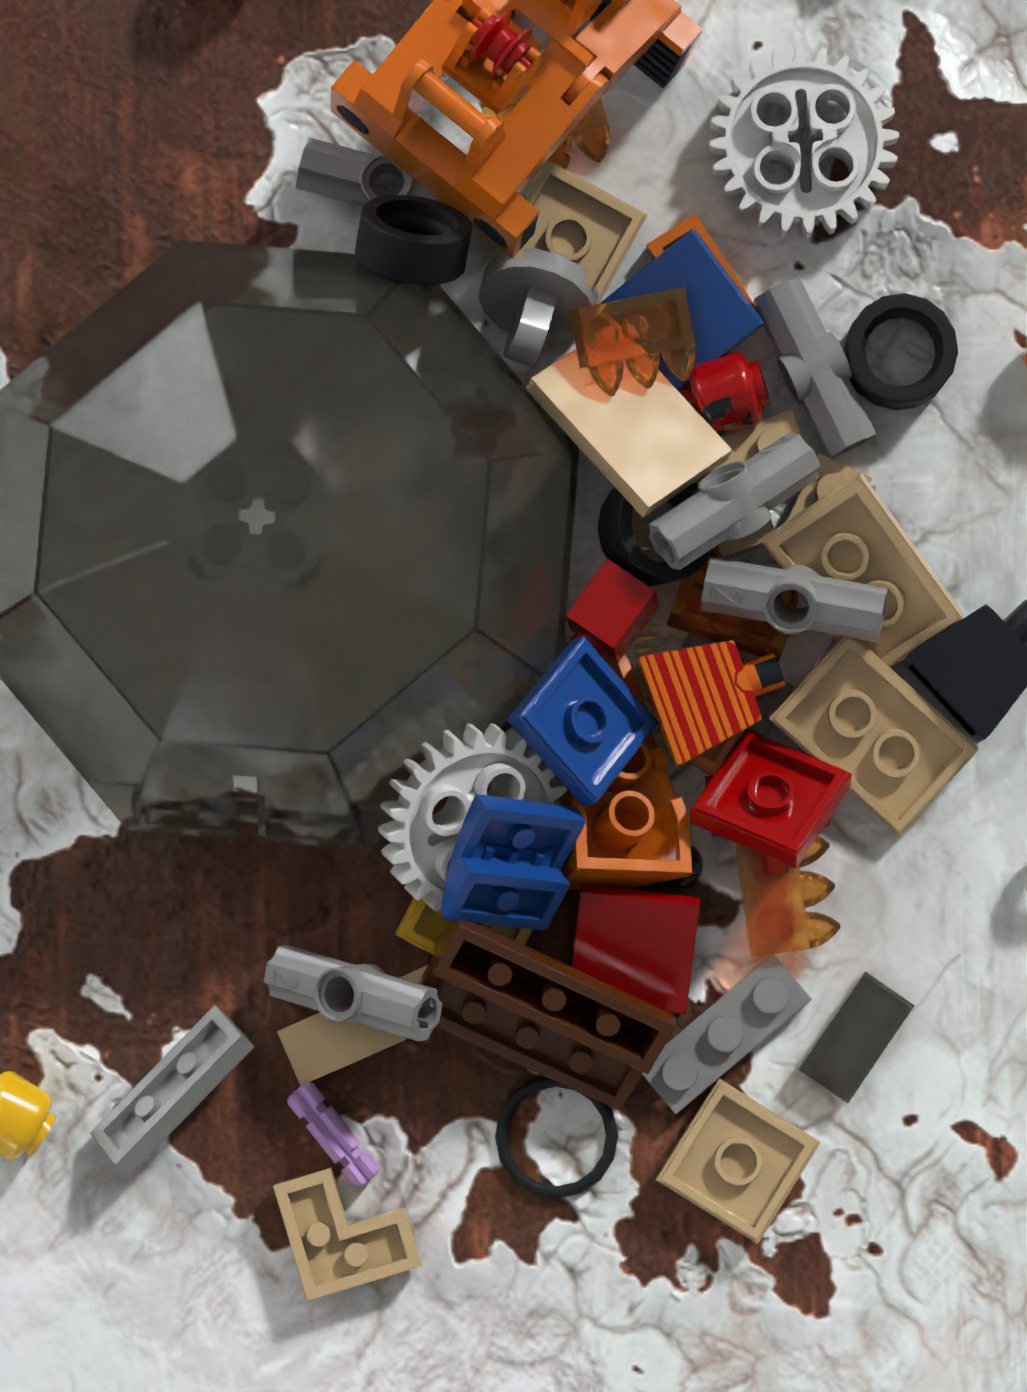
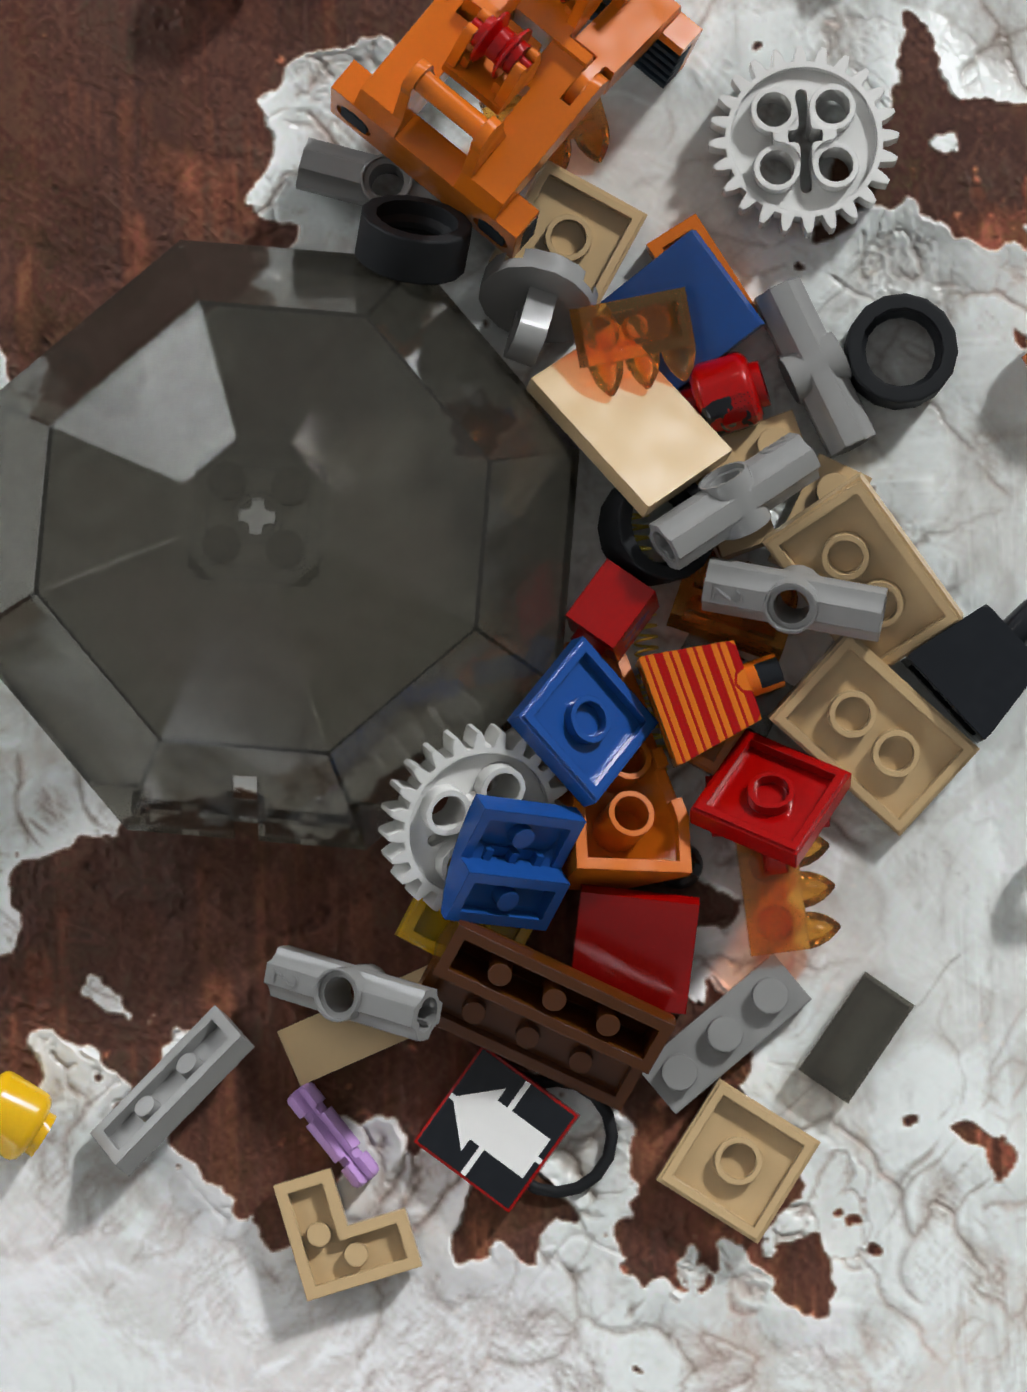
none -> tile [413,1047,581,1213]

